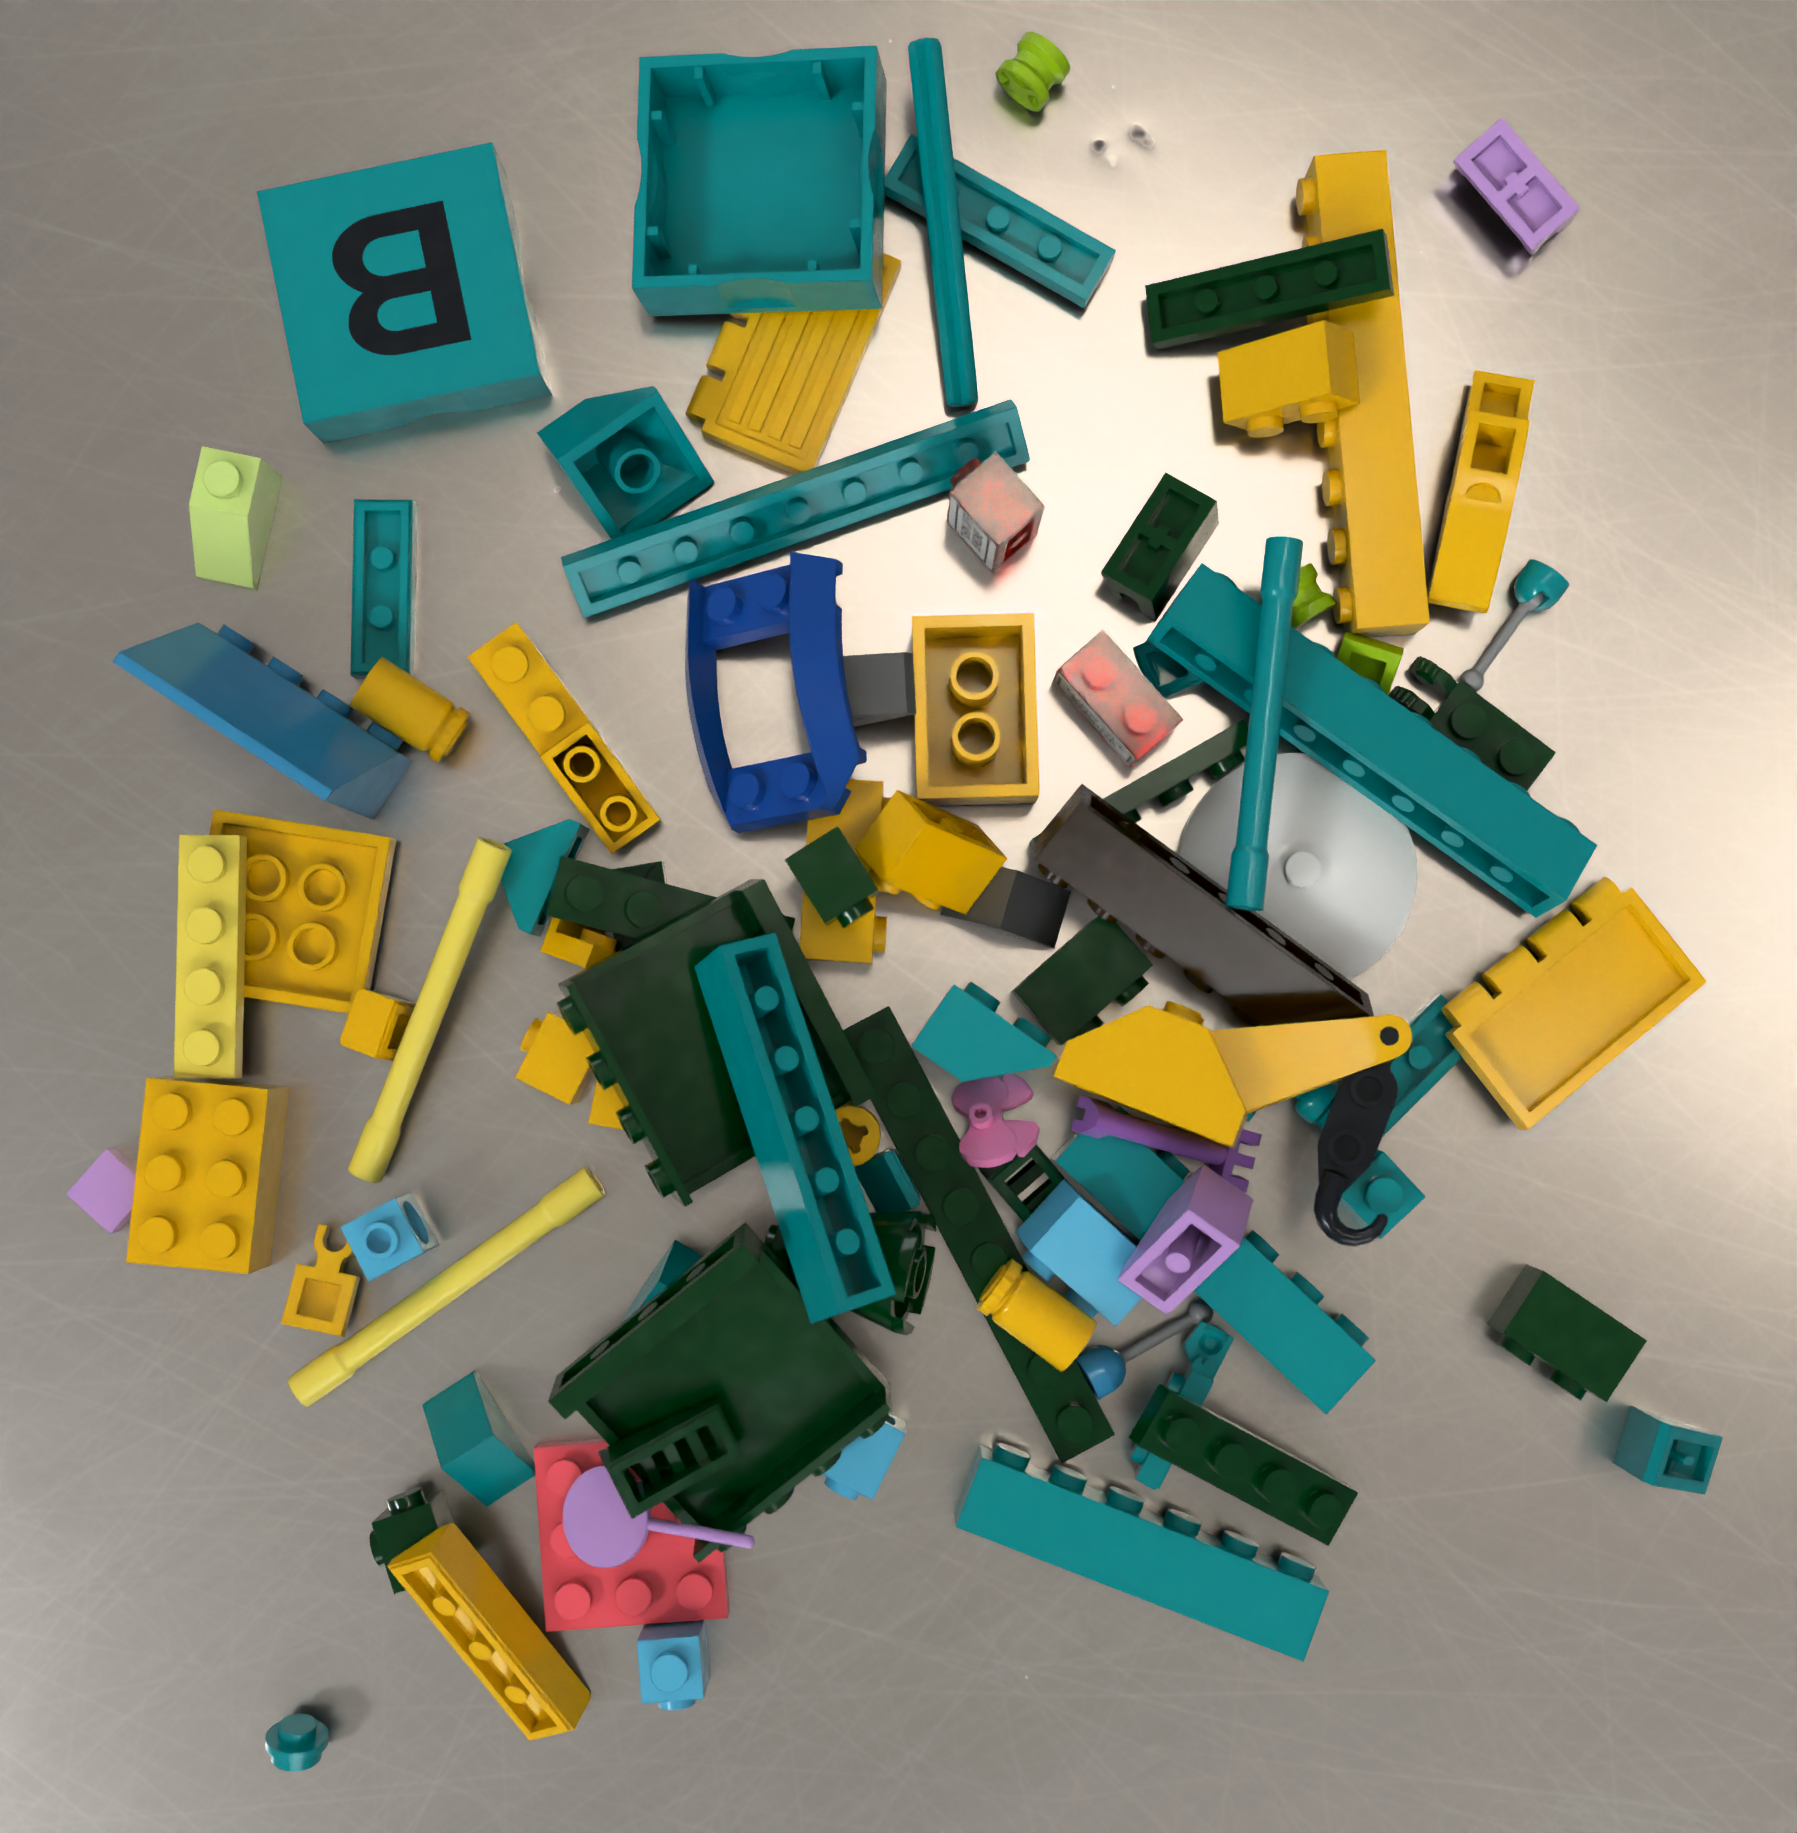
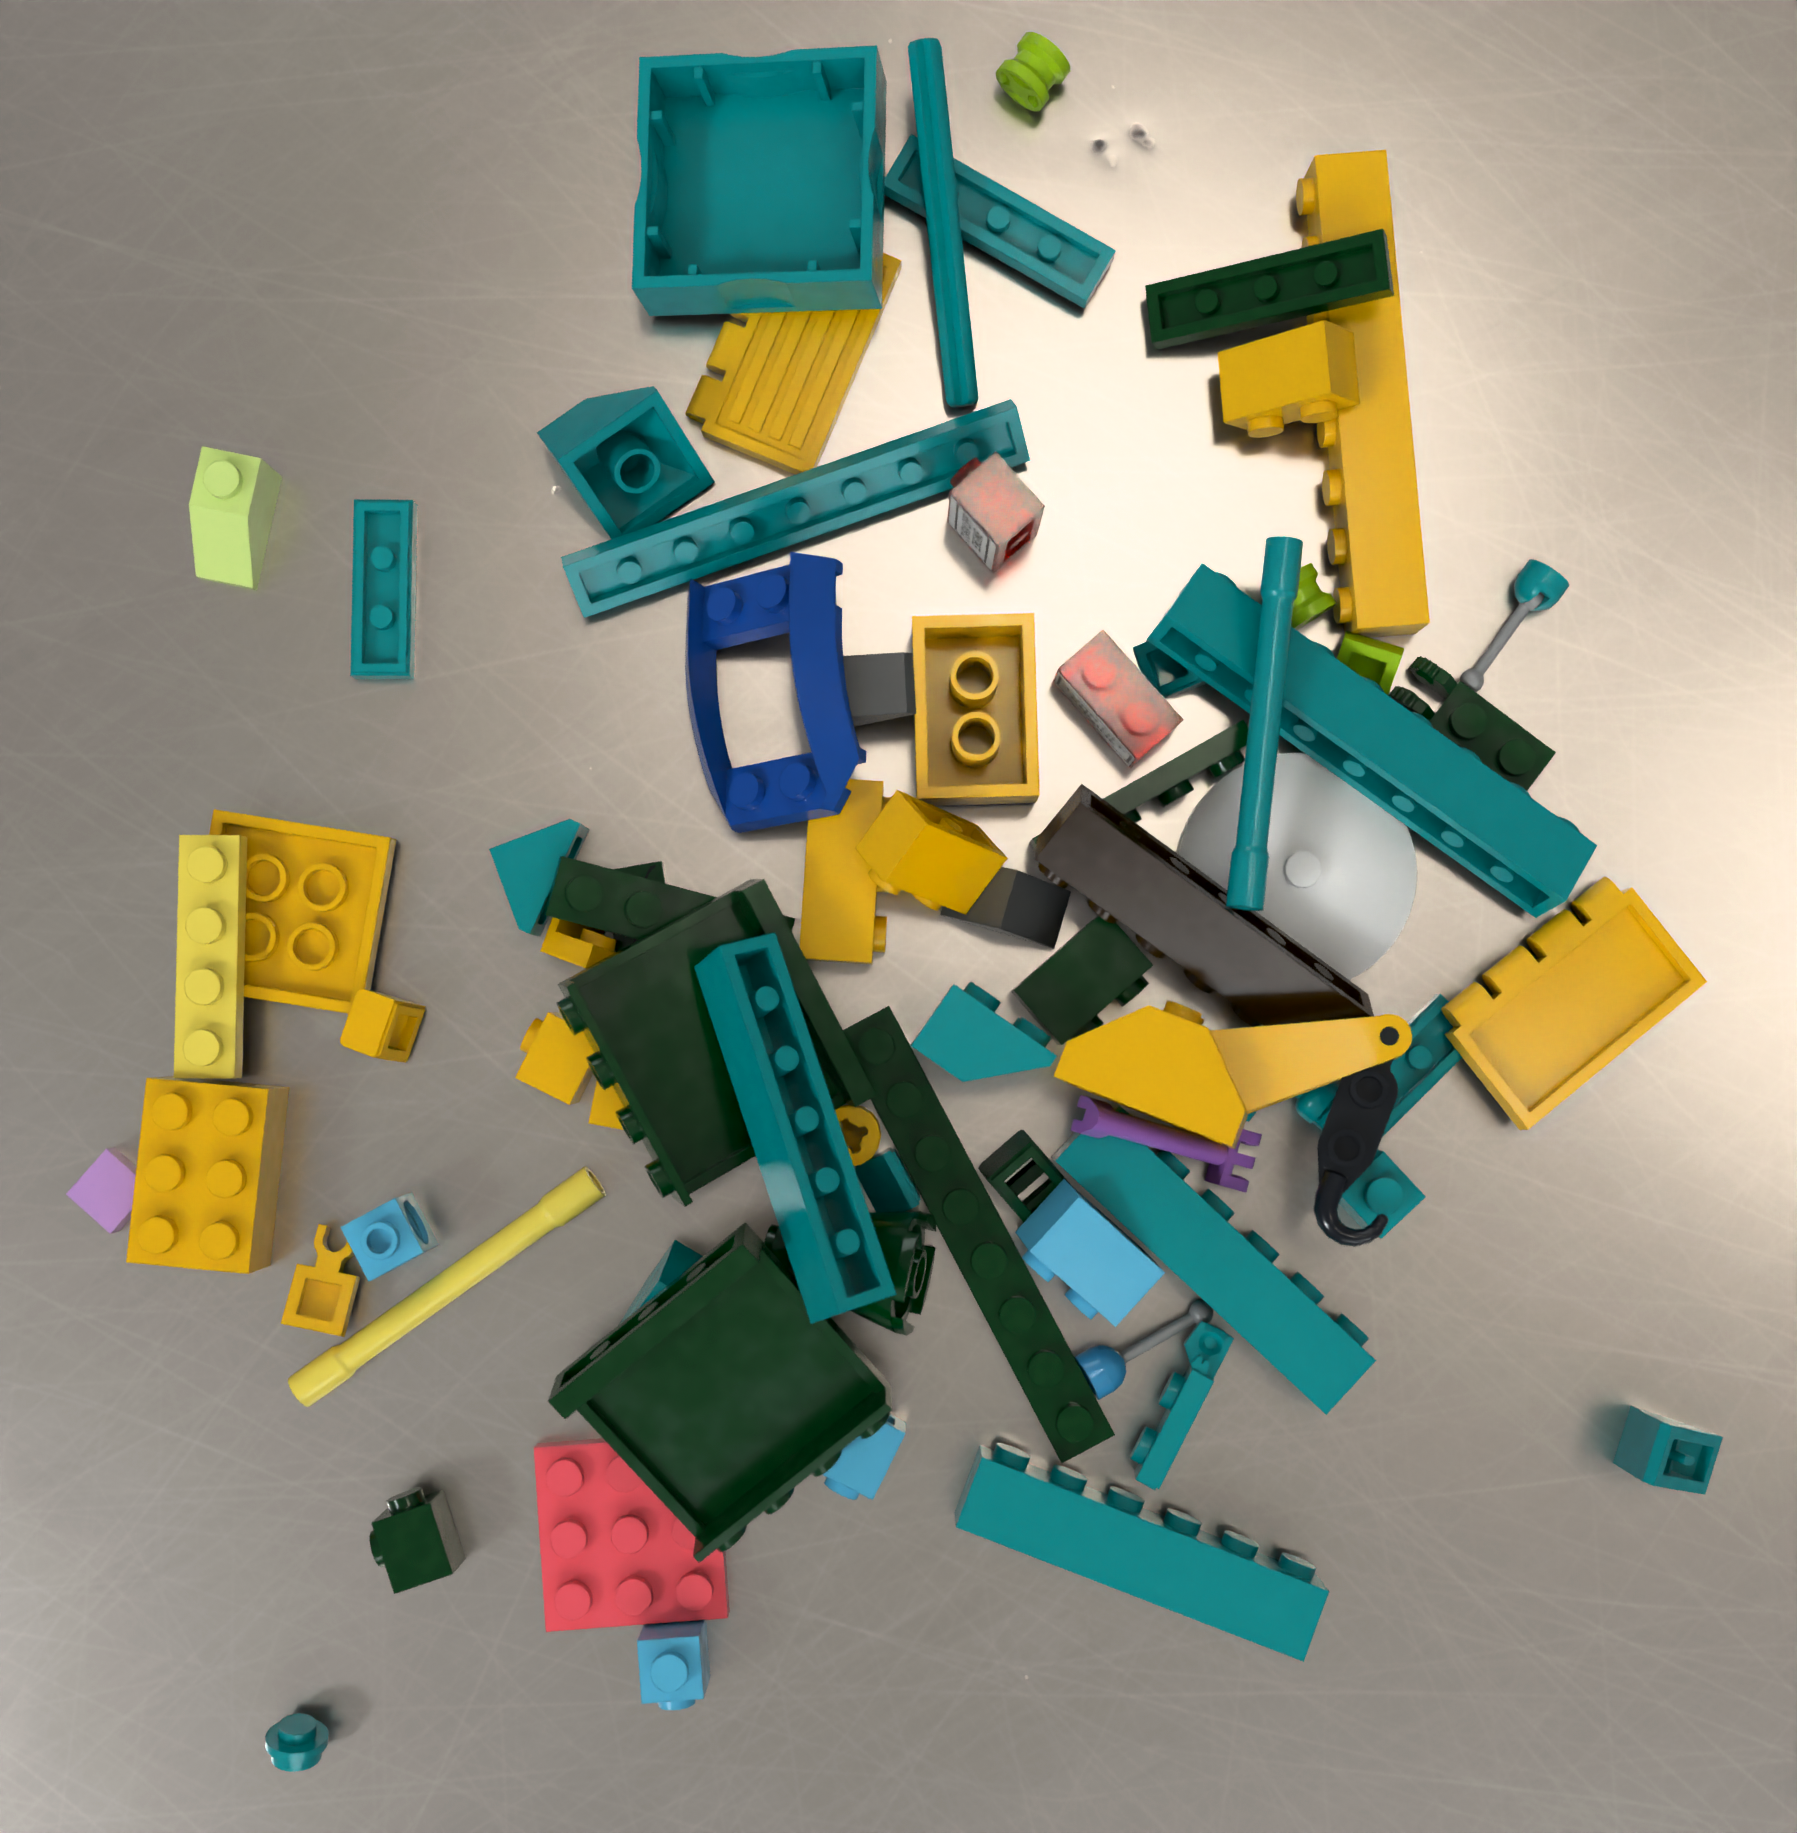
dark azure slope [113,622,413,820] -> none
teal tile [257,142,552,443] -> none
light yellow piece [348,837,513,1183] -> none
yellow piece [350,657,471,763] -> none
yellow slope [387,1523,591,1741] -> none
teal slope [422,1370,535,1507] -> none
yellow slope [467,622,661,854] -> none
lavender piece [563,1466,755,1568] -> none
dark green slope [598,1399,744,1519] -> none
dark green brick [784,826,879,929] -> none
bright pink piece [951,1074,1040,1168] -> none
yellow piece [976,1259,1097,1372] -> none
dark green hinge [1101,472,1219,621] -> none
lavender slope [1117,1164,1254,1315] -> none
dark green plate [1129,1383,1358,1546] -> none
yellow slope [1427,370,1535,614] -> none
lavender hinge [1453,118,1580,255] -> none
dark green brick [1487,1264,1647,1402] -> none

